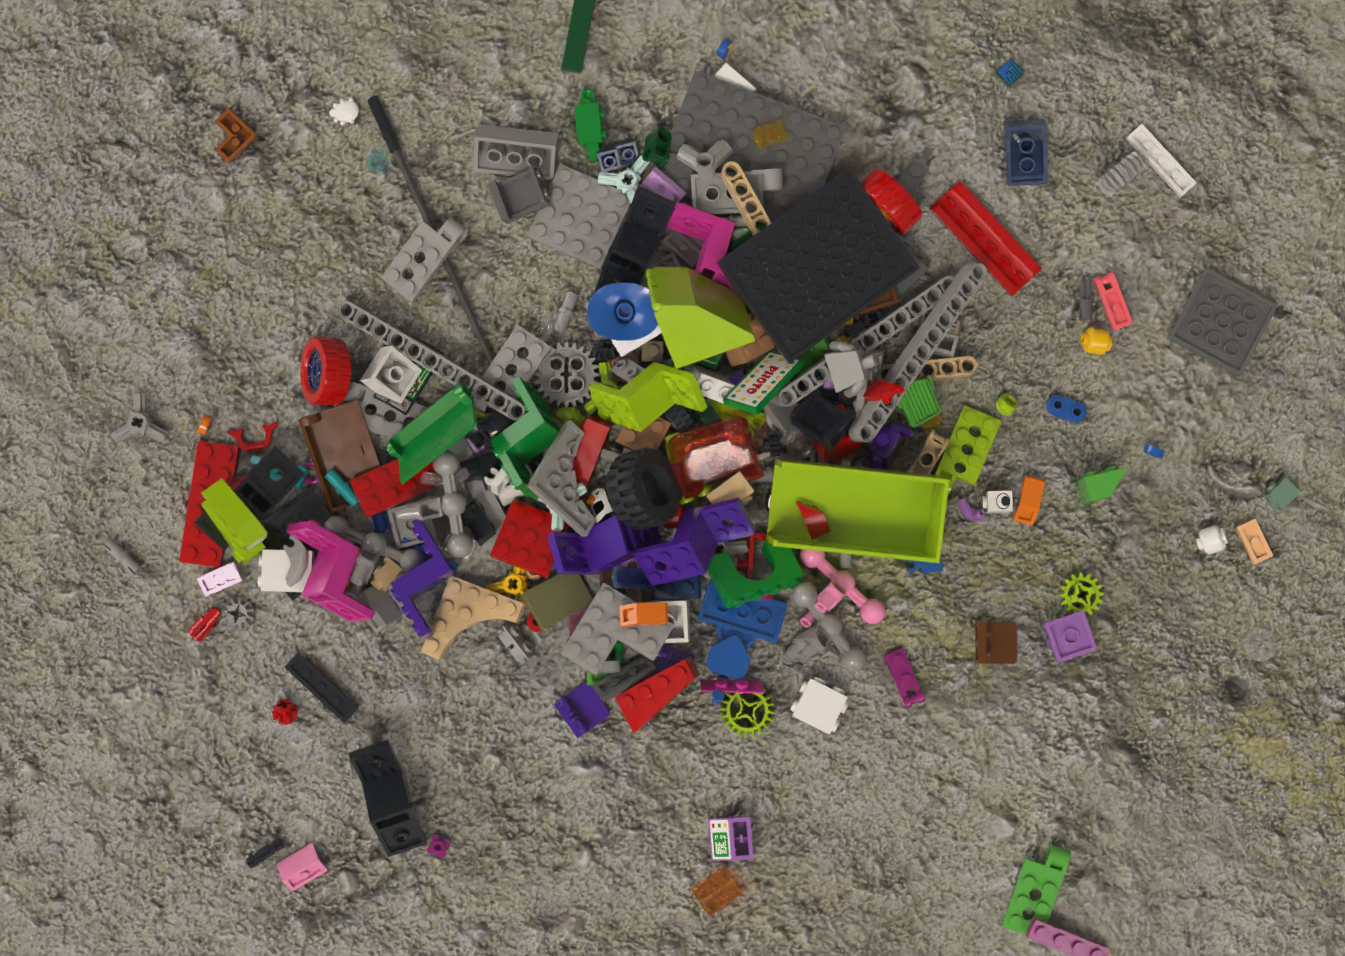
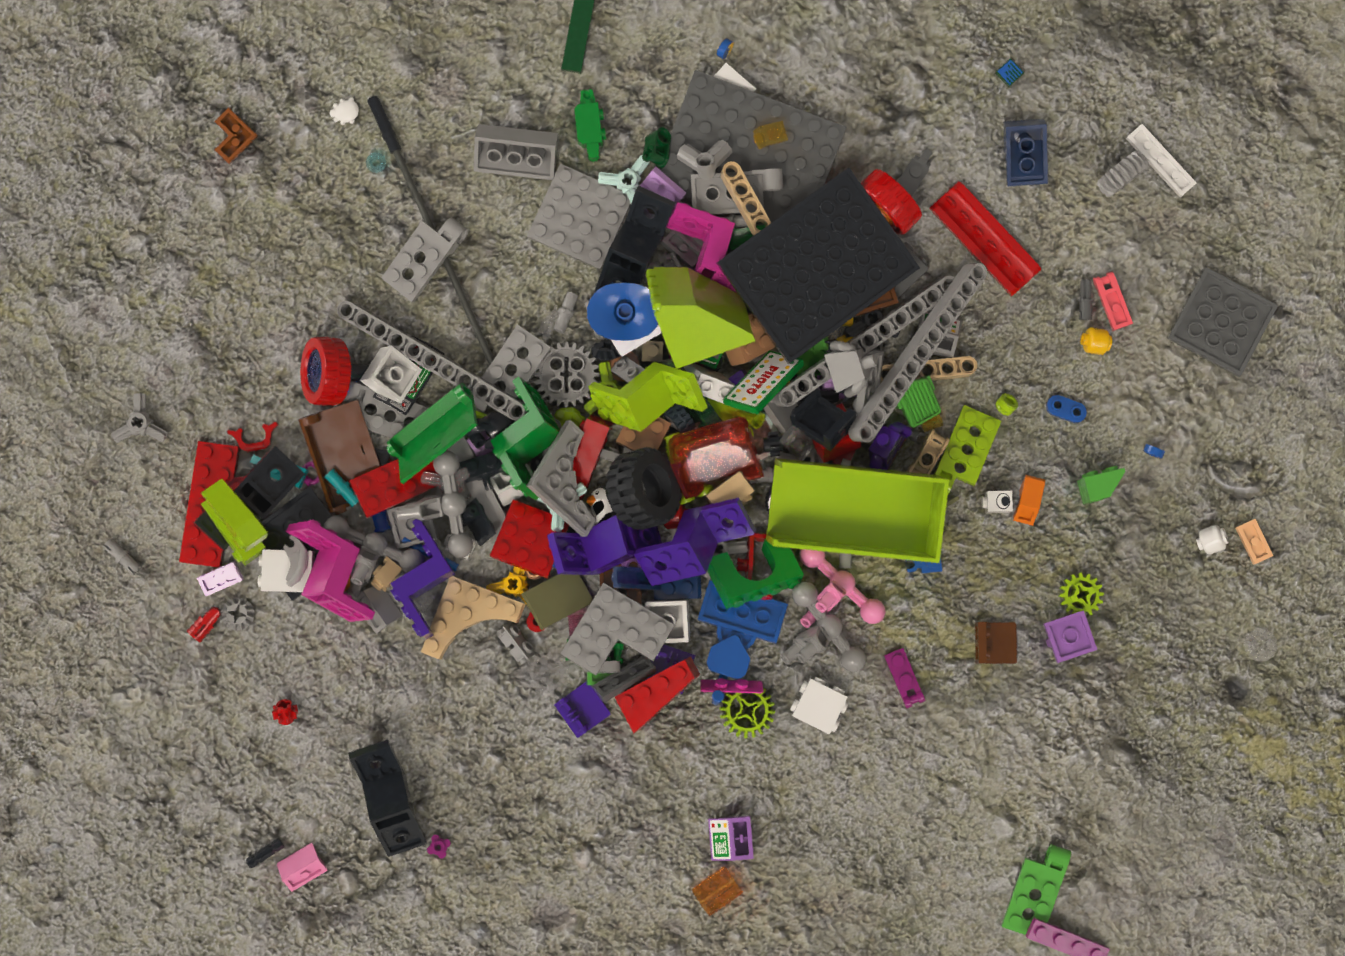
orange tile [198,414,213,436] -> none
black plate [284,652,359,723] -> none
white tile [484,468,510,496] -> none
dark grey panel [488,165,551,224] -> none
dark blue slope [597,139,639,172] -> none
orange slope [619,602,669,628] -> none
red slope [796,501,831,540] -> none
red slope [863,380,905,405] -> none
medium lavender arm [957,497,985,522] -> none
sand green brick [1264,477,1301,511] -> none

